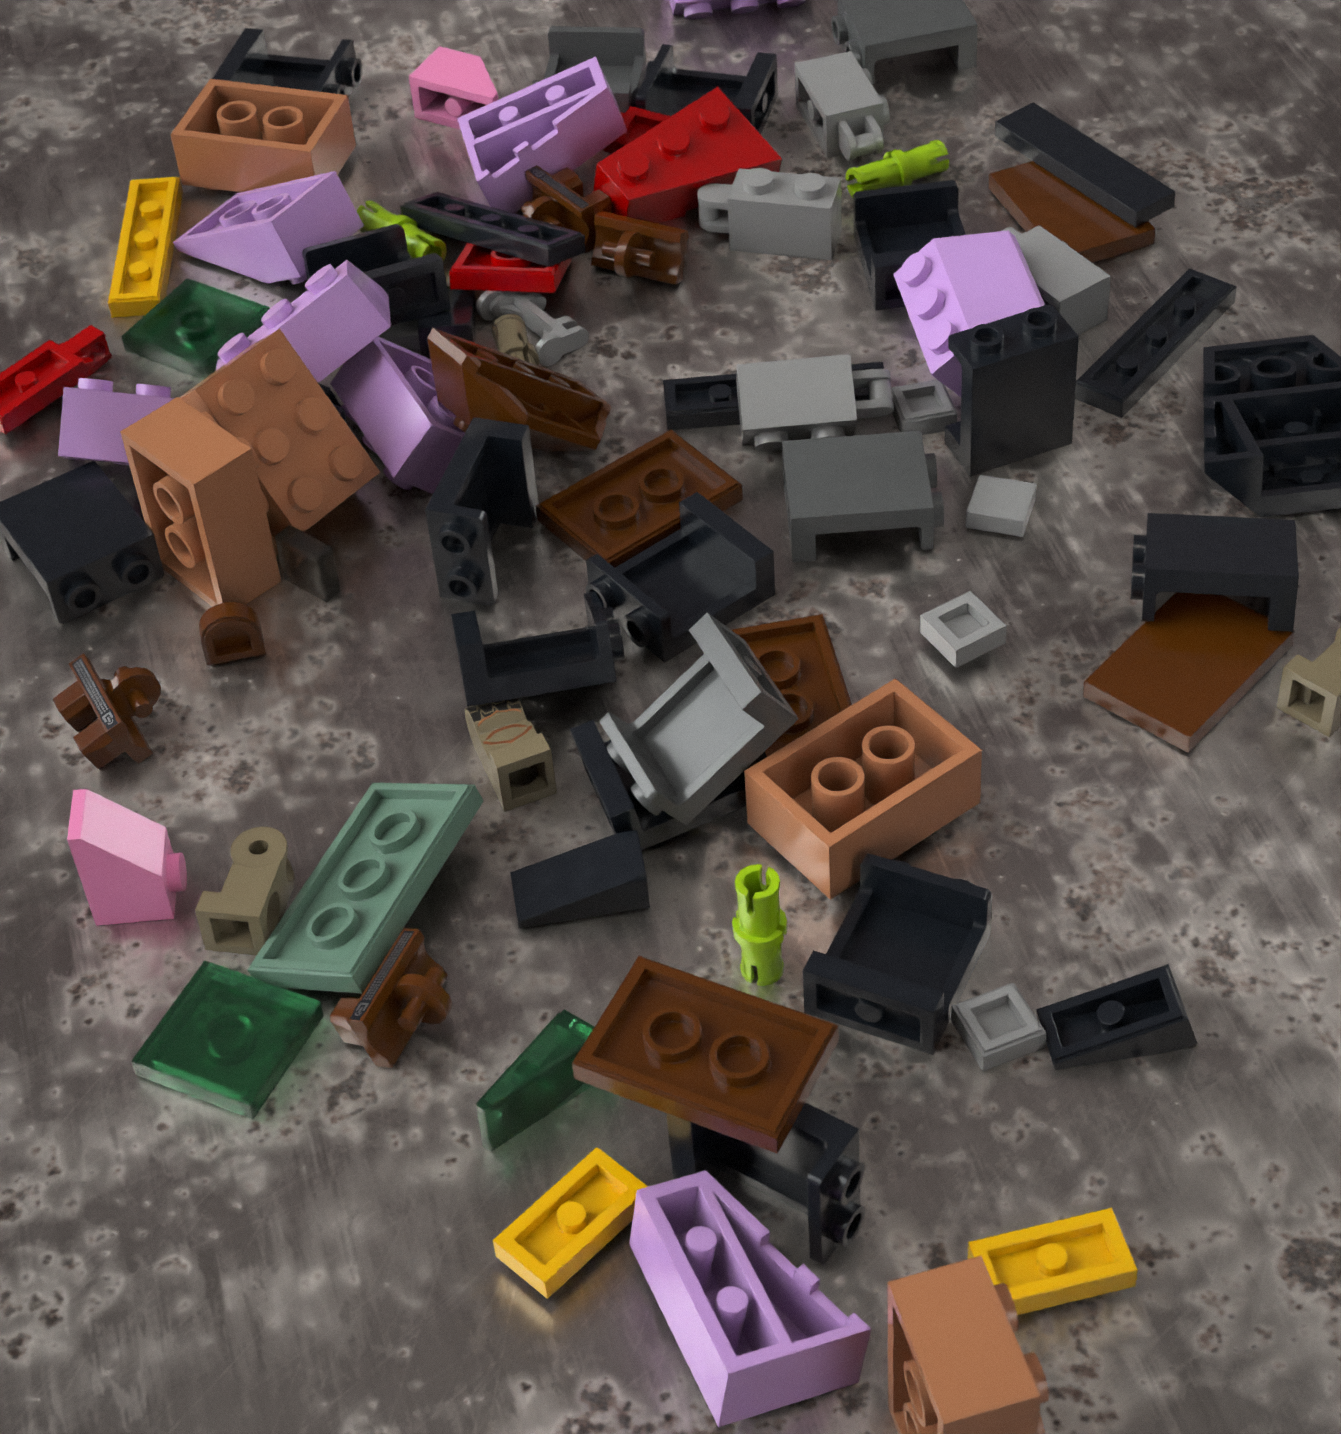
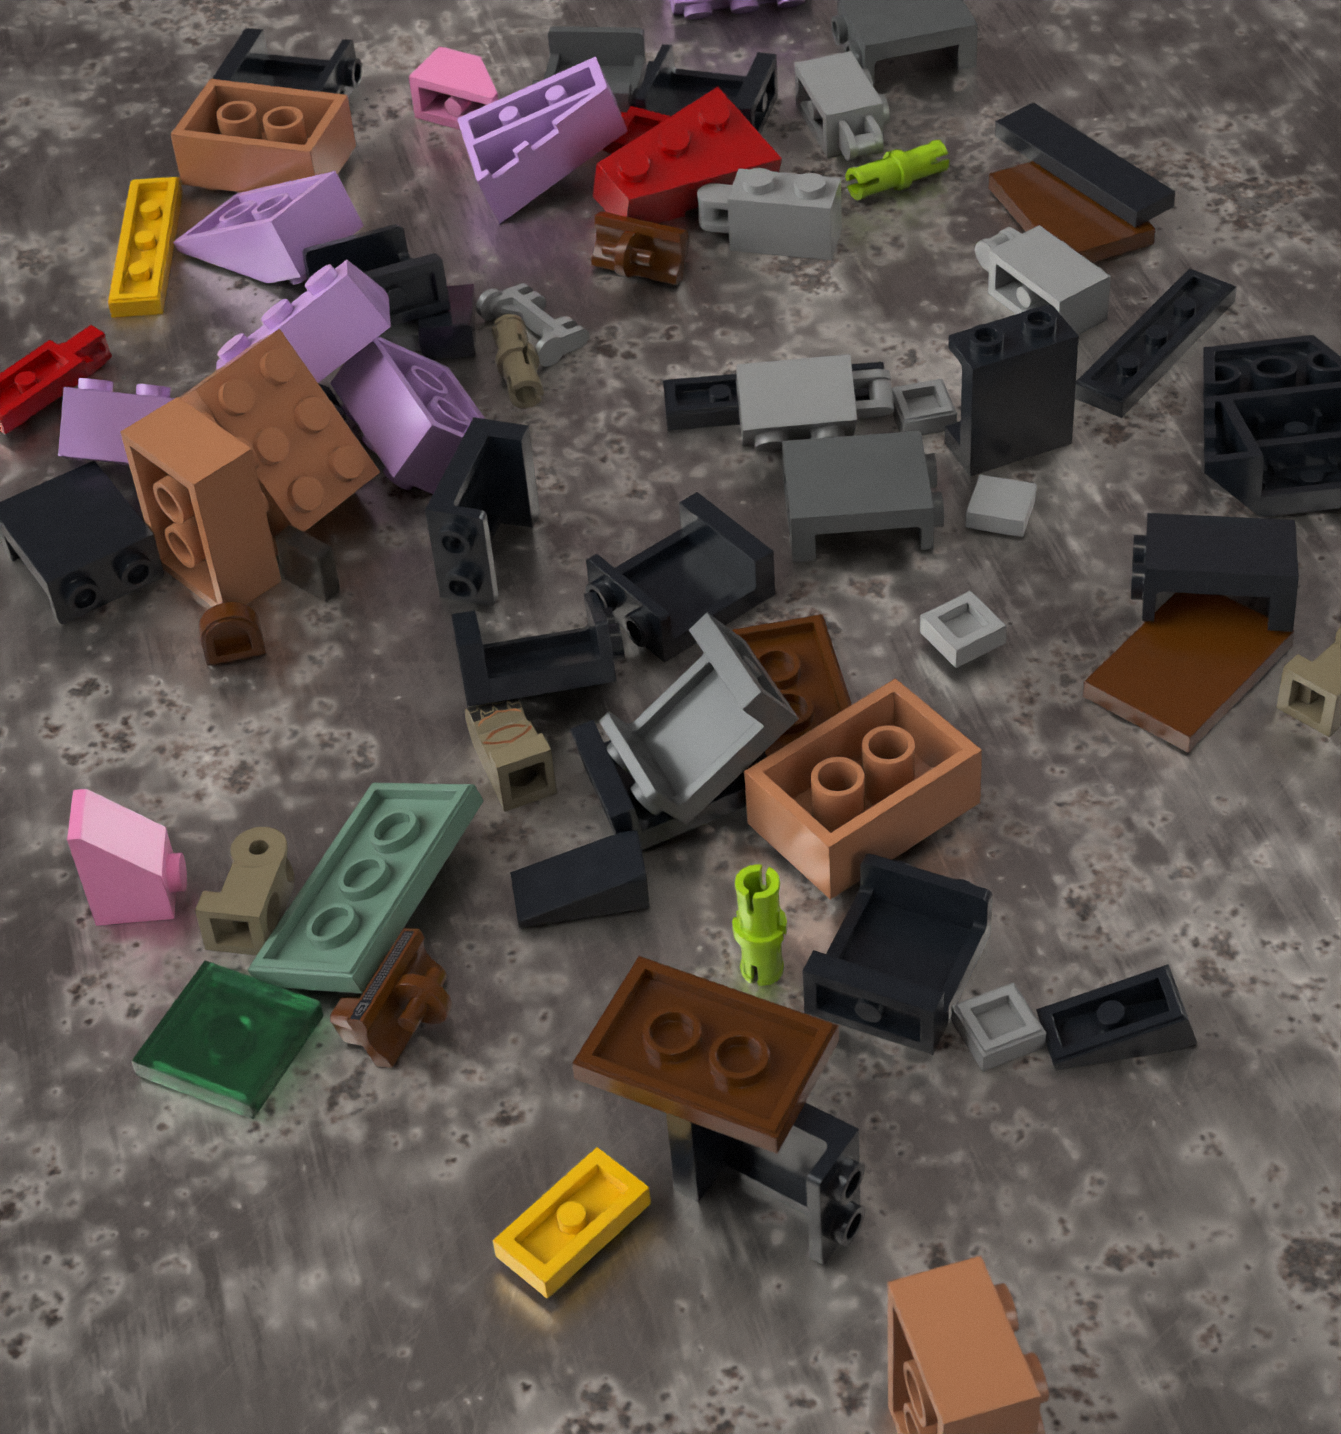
reddish brown hips [52,653,161,770] -> none
clear green tile [121,278,270,380] -> none
lime pin [357,201,447,261] -> none
black tile [401,192,585,267] -> none
reddish brown wedge [427,328,612,452] -> none
red tile [449,243,572,293] -> none
clear green slope [476,1009,595,1152] -> none
reddish brown hips [521,165,613,254] -> none
reddish brown tile [535,430,743,568] -> none
lavender wedge [629,1170,871,1427] -> none
black panel [853,180,966,311] -> none
lavender slope [893,231,1045,397] -> none
yellow plate [967,1208,1138,1315] -> none

